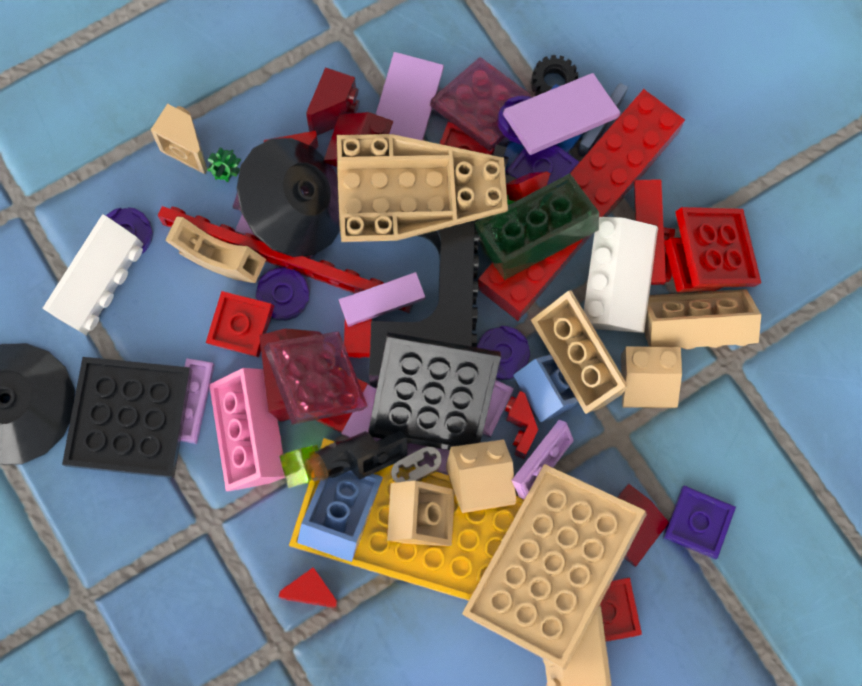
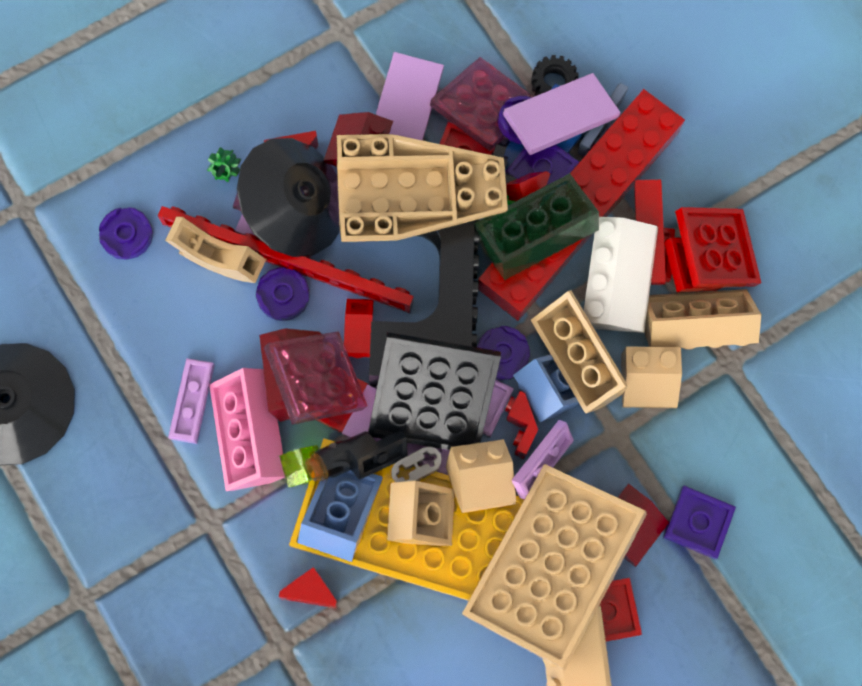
white slope [43,214,143,335] -> none
black plate [62,357,192,478] -> none
tan slope [151,104,207,174] -> none
red plate [206,291,274,358] -> none
dark red slope [306,67,360,136] -> none
lavender tile [339,272,425,327] -> none

